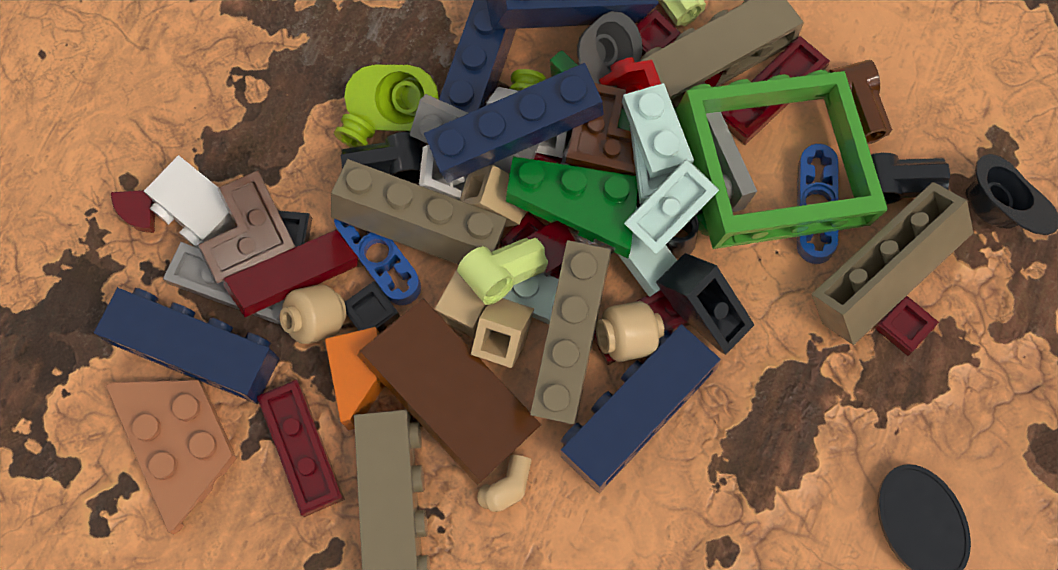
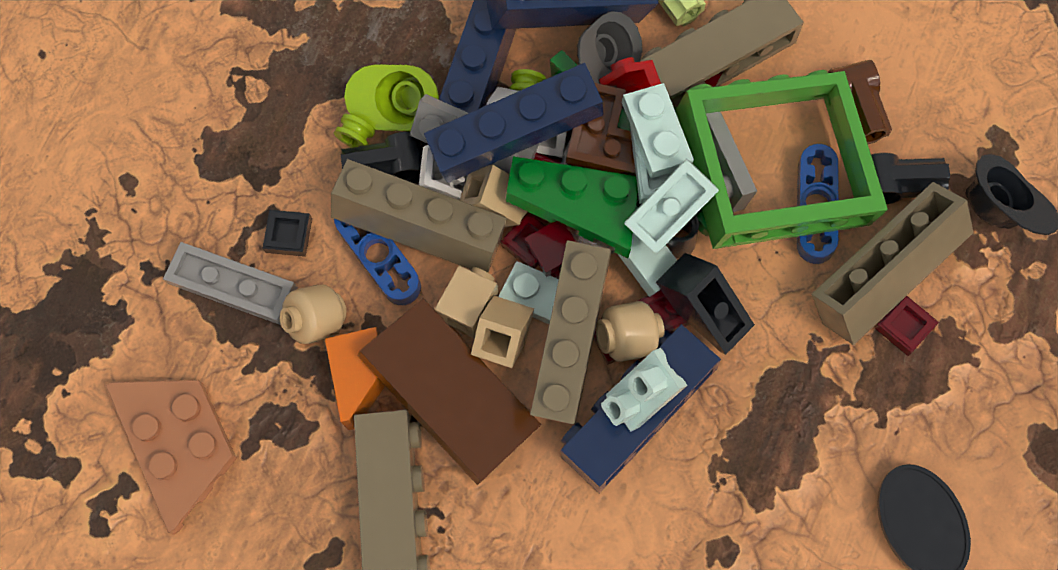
dark blue brick [94,287,279,405] -> none
dark red tile [111,190,155,233] -> none
white brick [144,155,236,248] -> none
reddish brown plate [197,170,295,283] -> none
dark red tile [224,229,358,317] -> none
dark red tile [257,379,345,517] -> none
black tile [344,281,400,332] -> none
yellowish green piece [457,237,548,305] -> none
tan arm [477,455,532,512] -> none
dark red tile [636,9,681,56] -> none
dark red tile [721,36,830,145] -> none
none -> light aqua hips [601,348,687,432]

